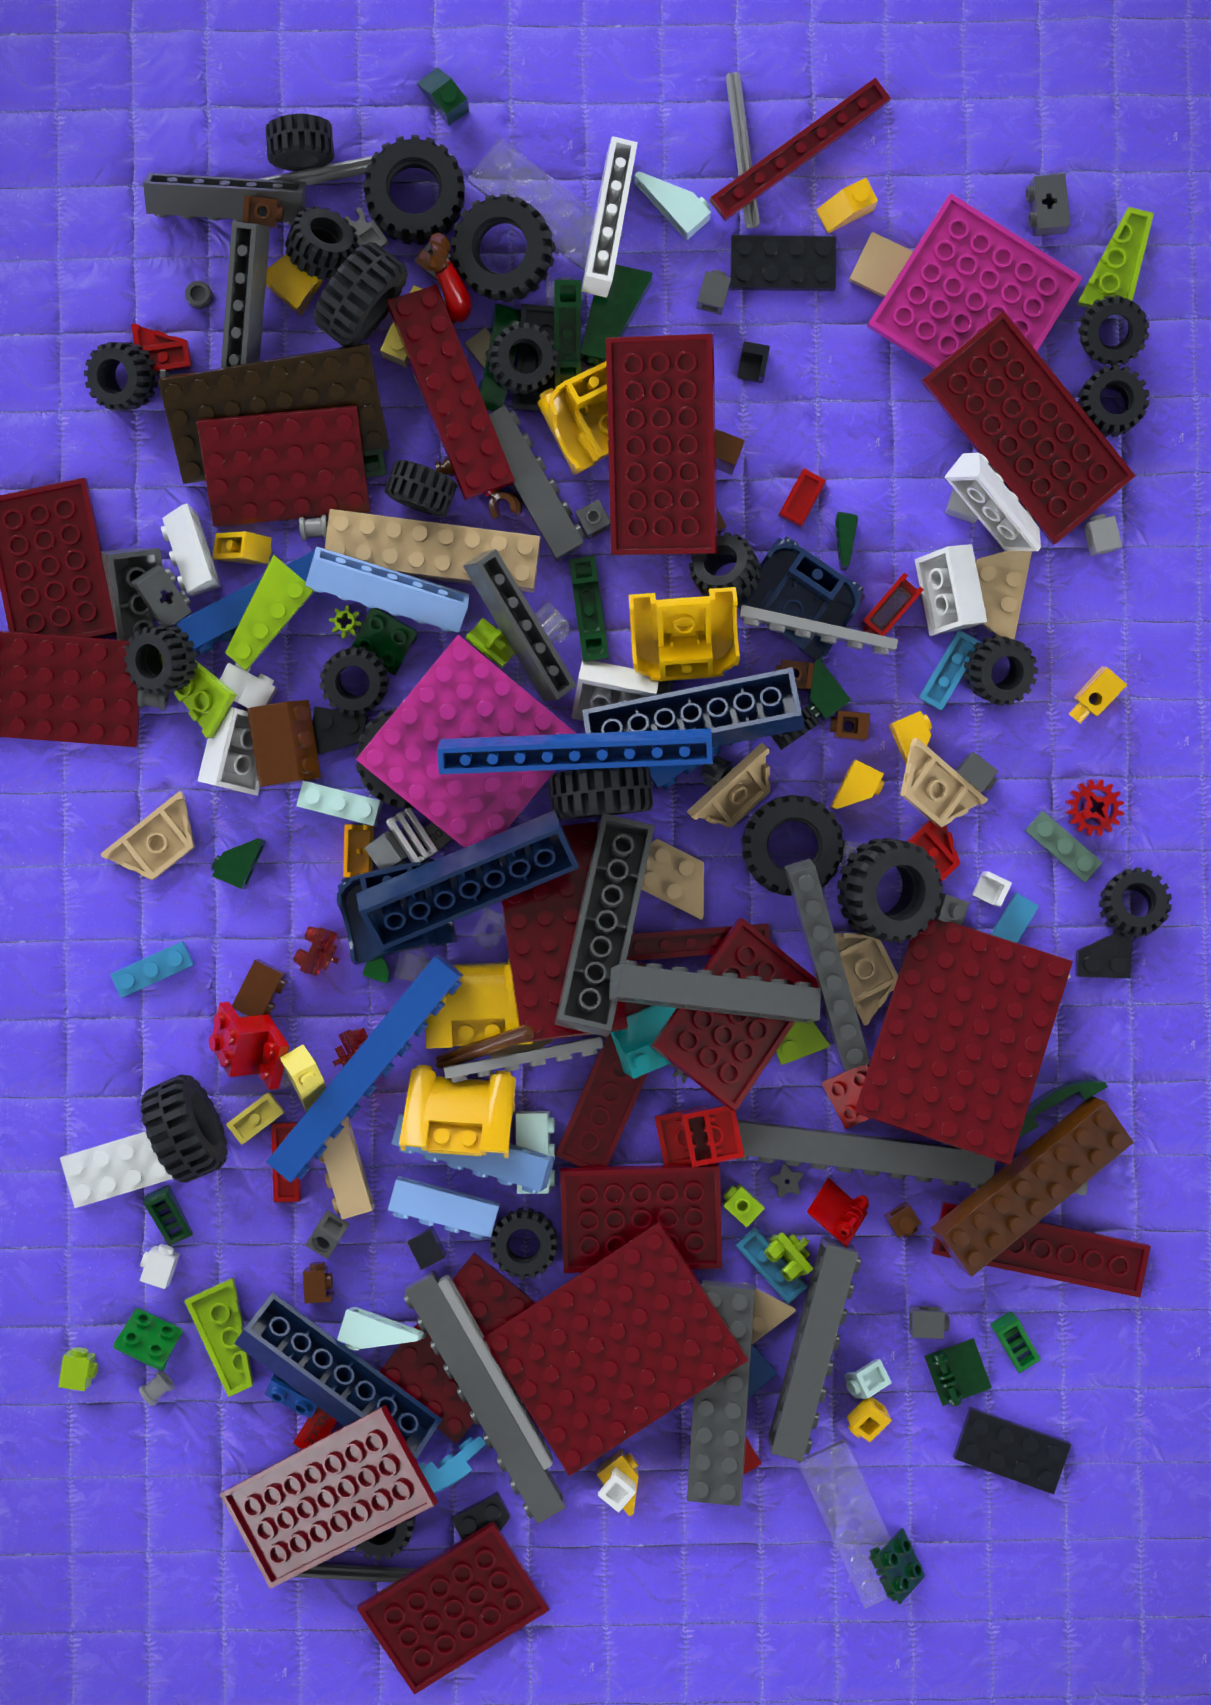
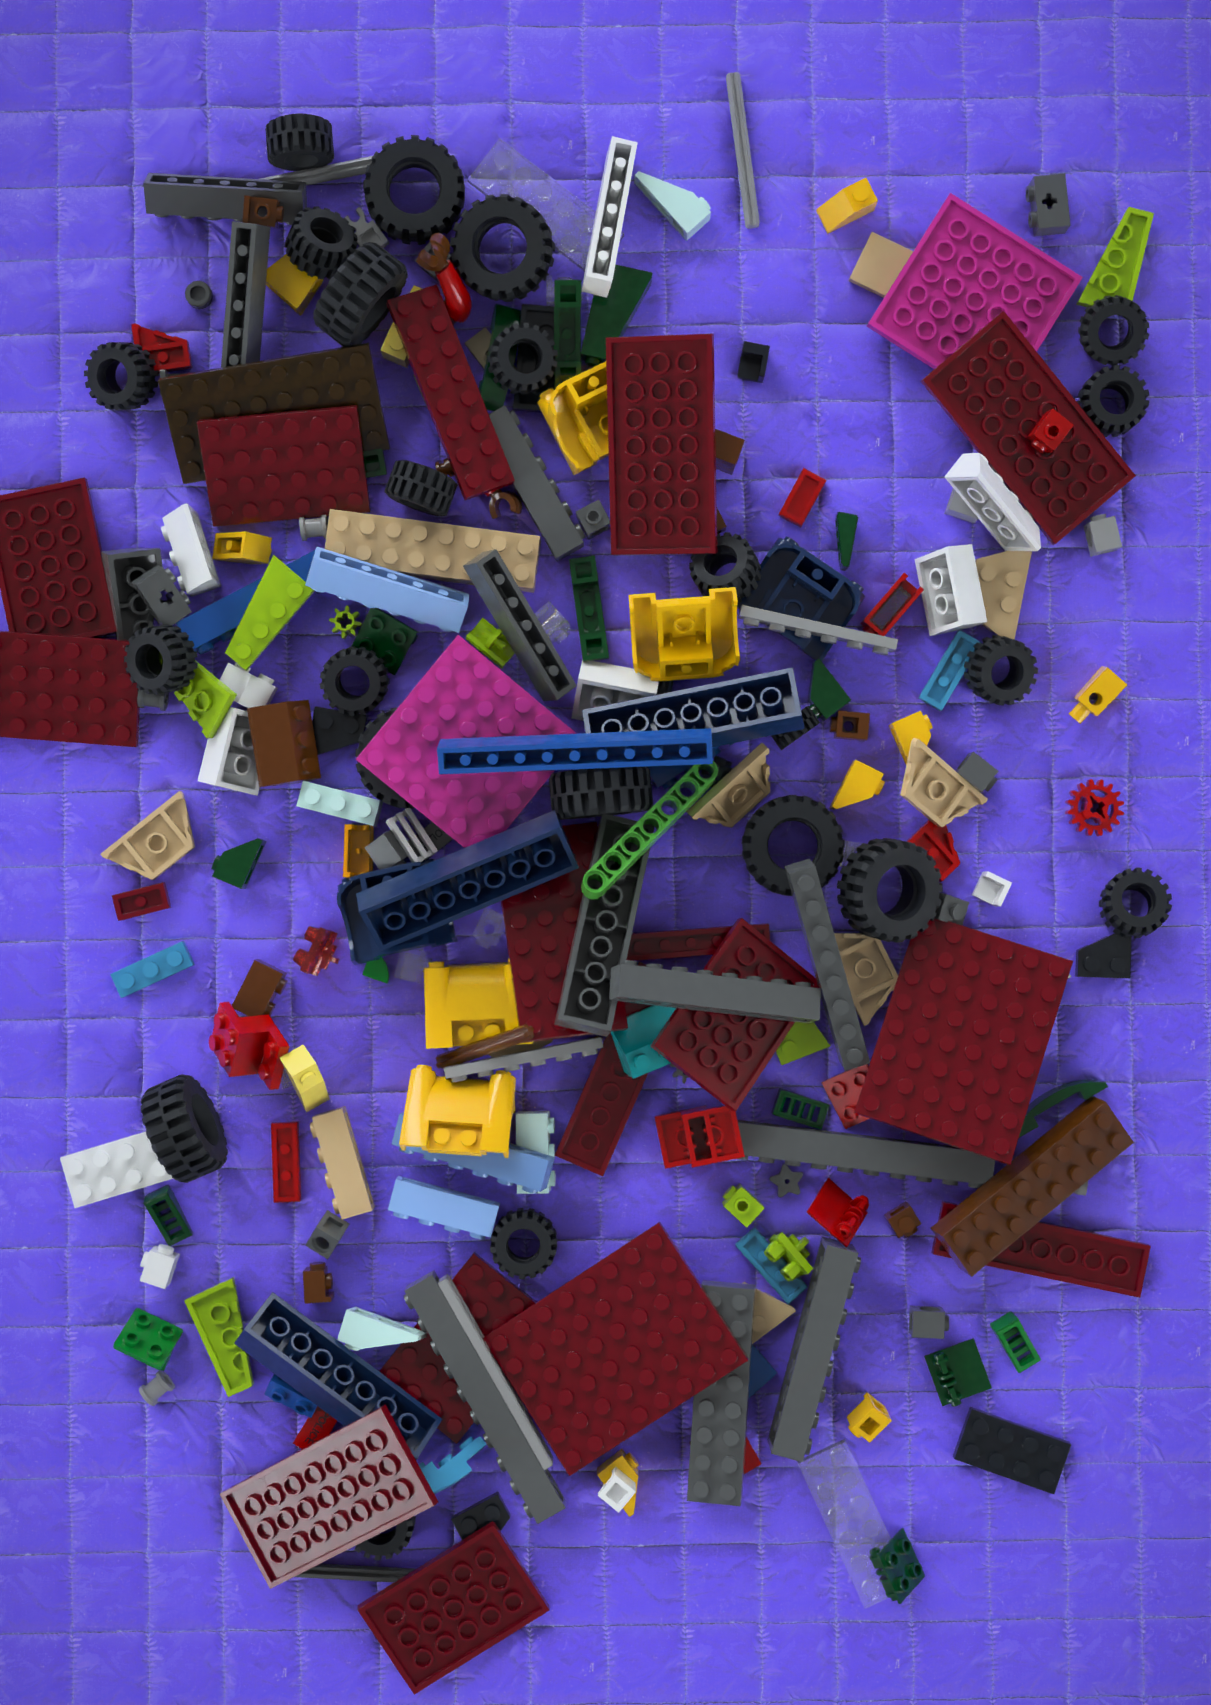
lime brick [58,1347,98,1391] -> none
light yellow plate [226,1091,285,1145] -> none
blue brick [266,955,463,1183] -> none
clear red hips [332,1028,368,1067] -> none
black panel [408,1226,447,1270] -> none
slope [417,67,469,126] -> none
dark red plate [560,1163,722,1273] -> none
tan wing [641,839,704,920] -> none
dark grey brick [696,270,731,315] -> none
dark red plate [709,77,891,221] -> none
black plate [730,235,836,291] -> none
reddish brown brick [775,659,814,691] -> none
light aqua bracket [844,1359,892,1399] -> none
dark azure tile [990,893,1039,943] -> none
sand green plate [1024,811,1103,882] -> none
none -> dark red plate [112,882,171,921]
none -> bright green beam [581,761,718,900]
none -> dark green slope [771,1088,830,1130]
none -> red brick [1027,409,1074,454]

